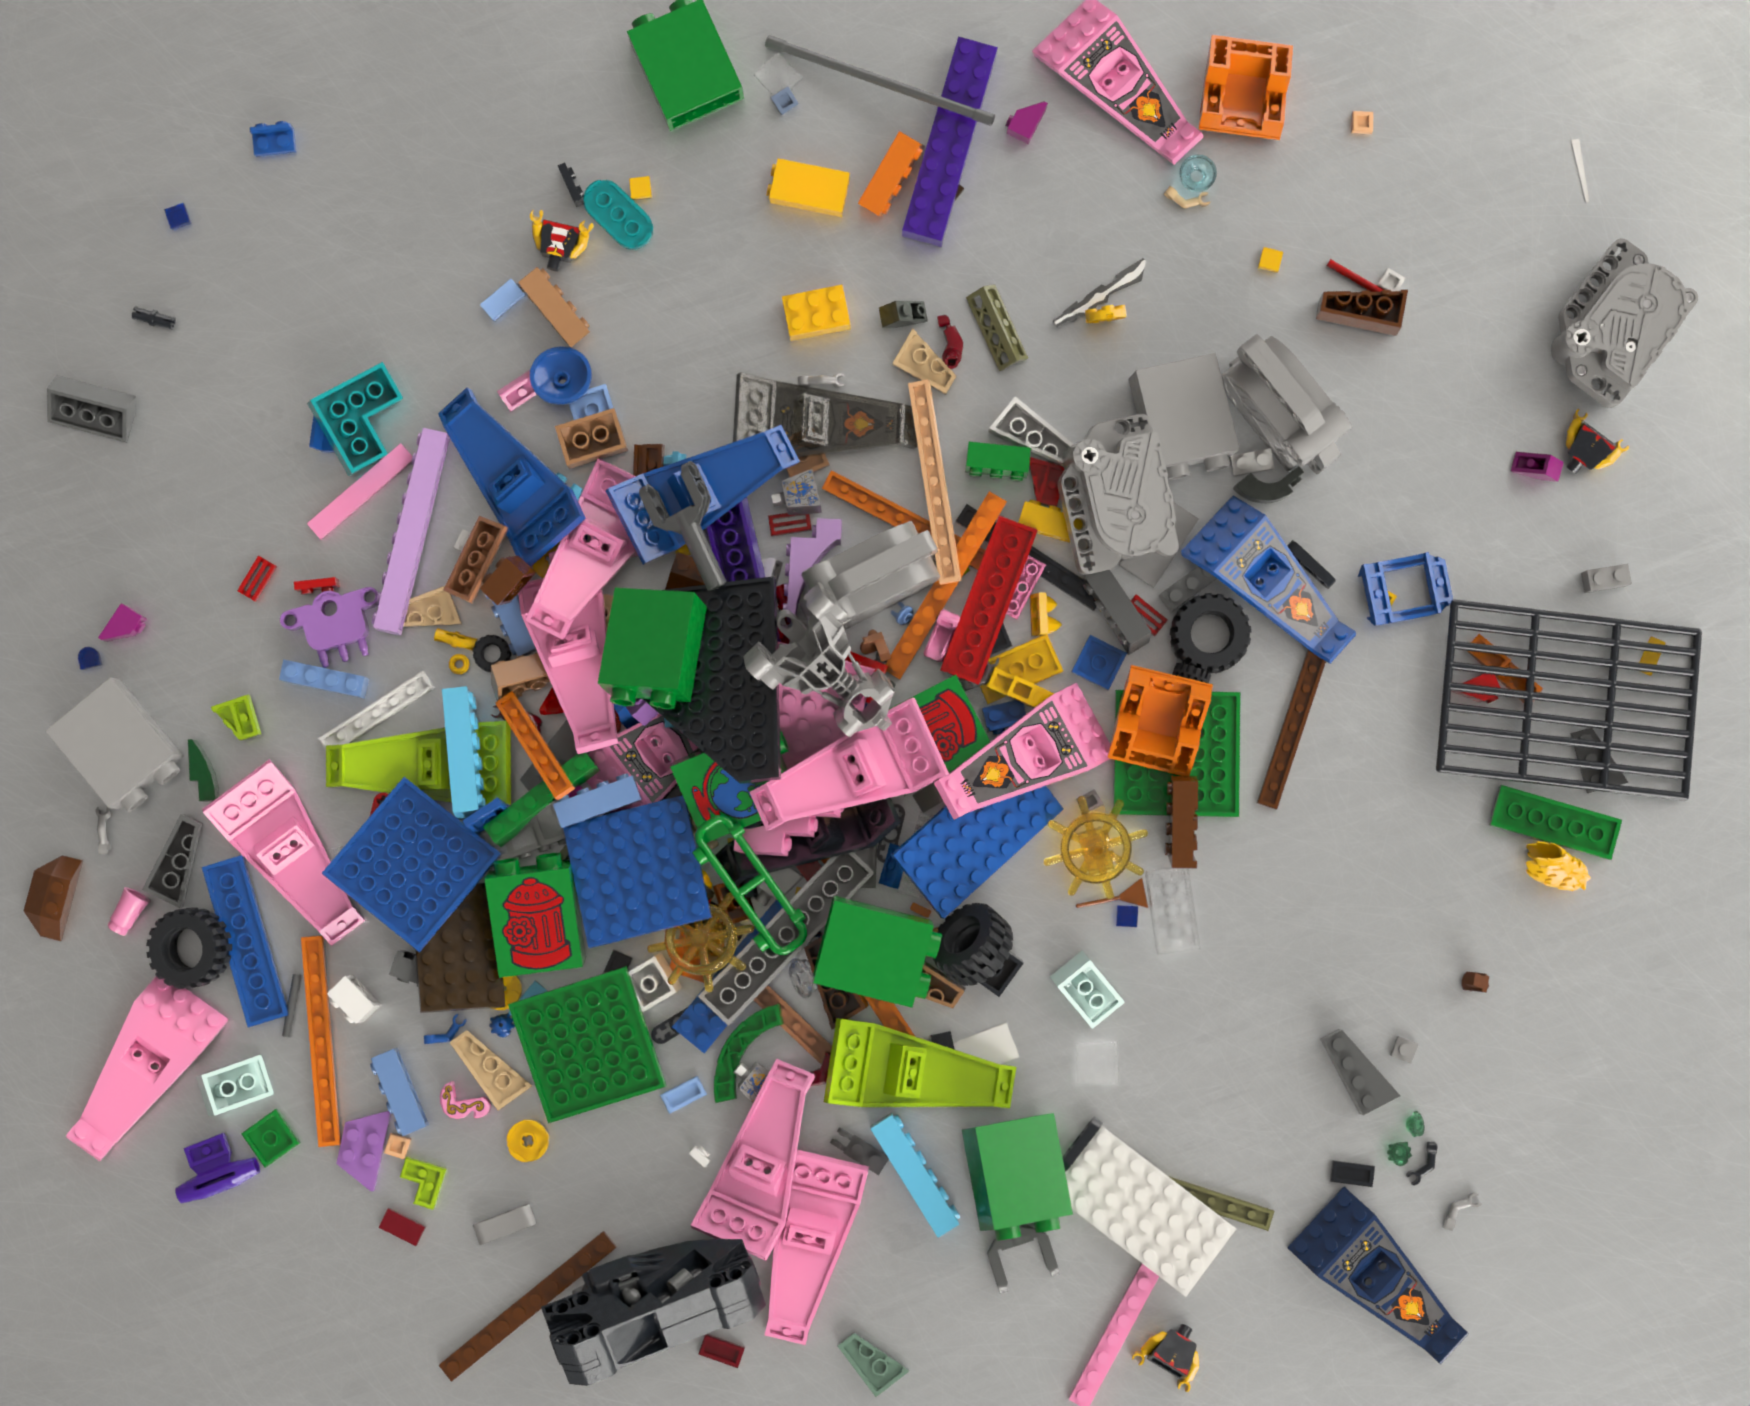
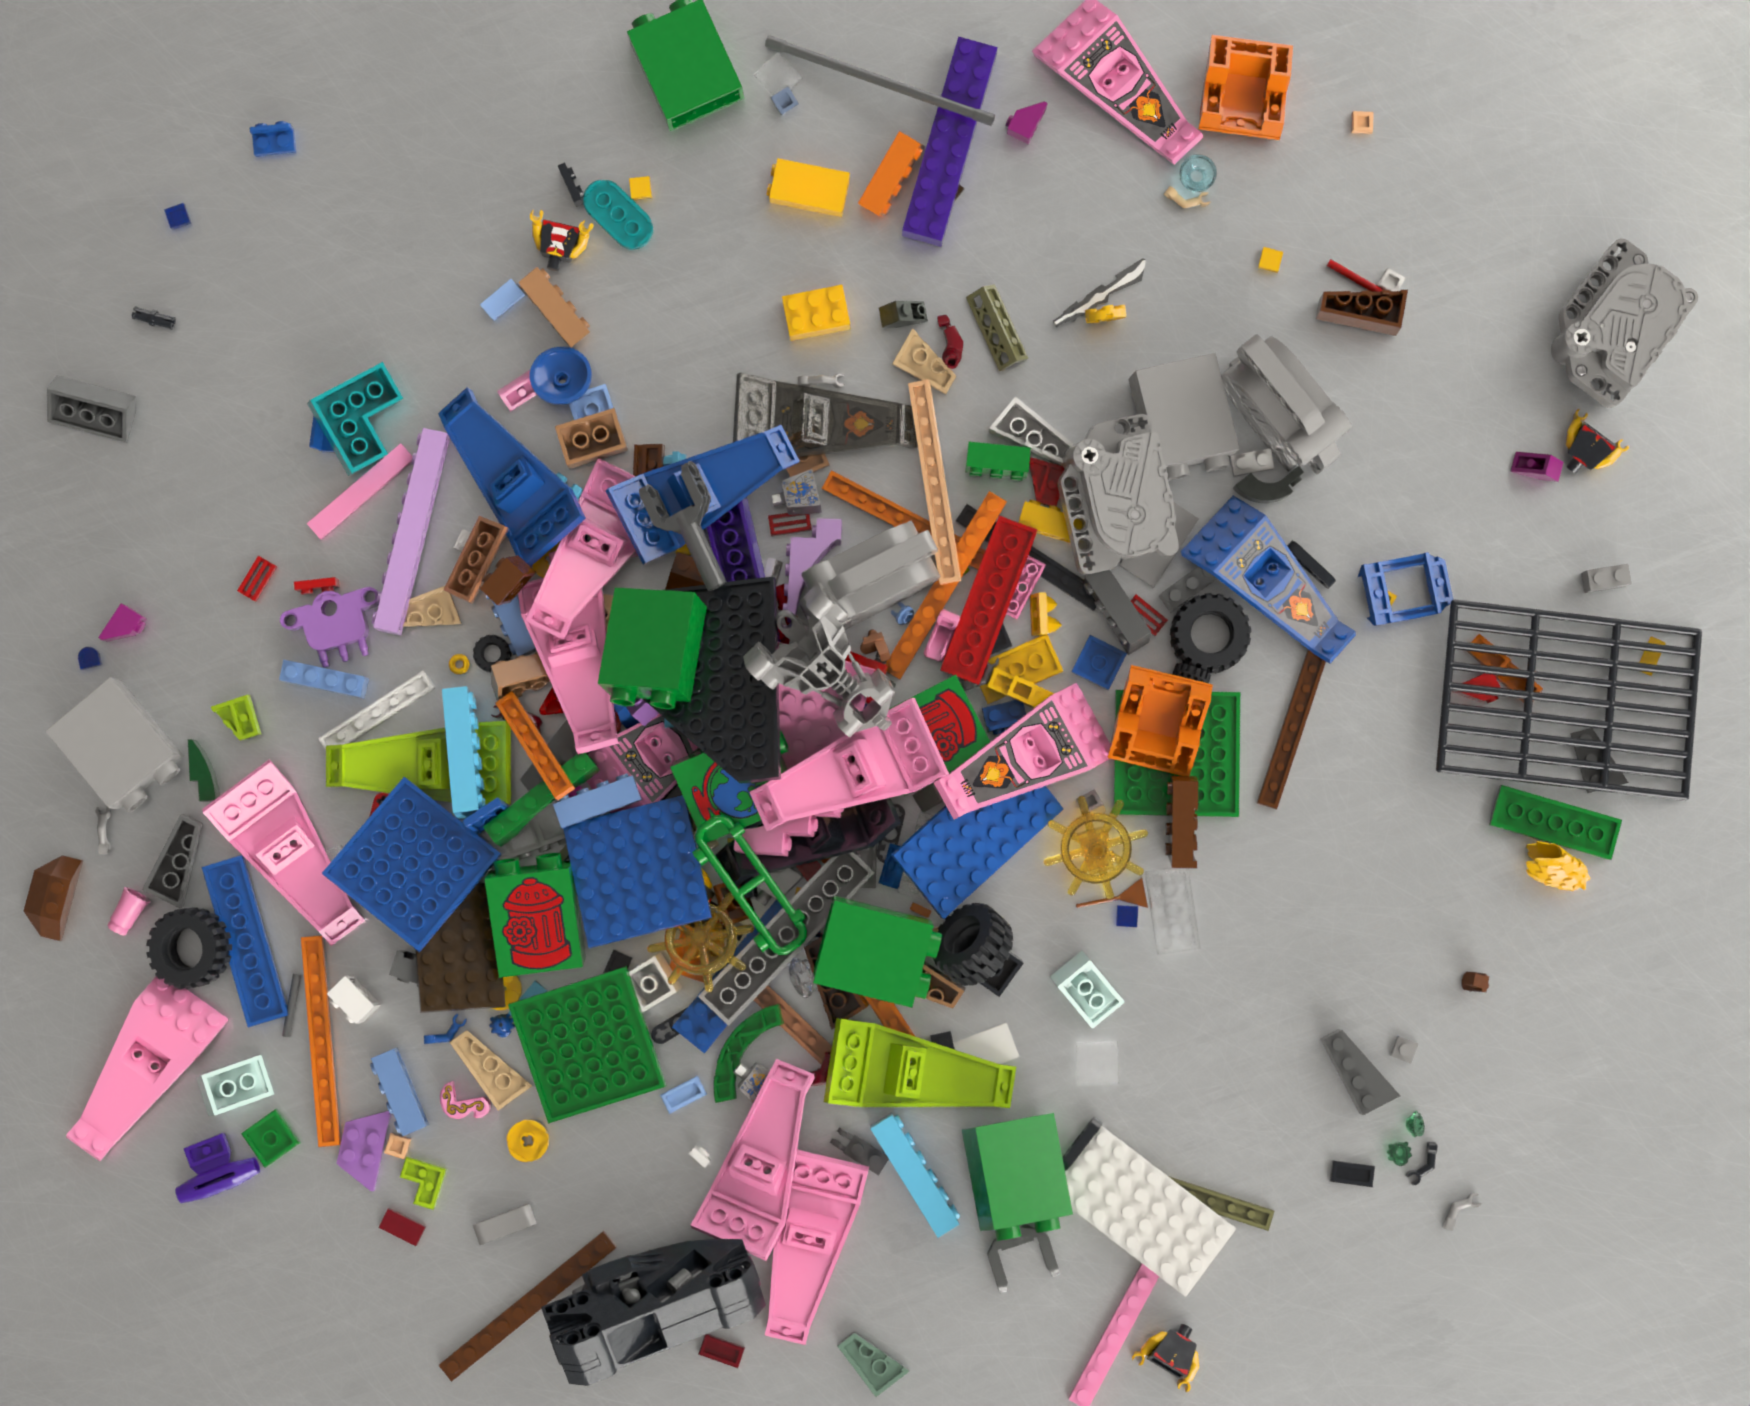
yellow pin [434,628,478,651] -> none
dark blue wing [1287,1186,1469,1365] -> none
white sticker [1571,138,1589,202] -> none

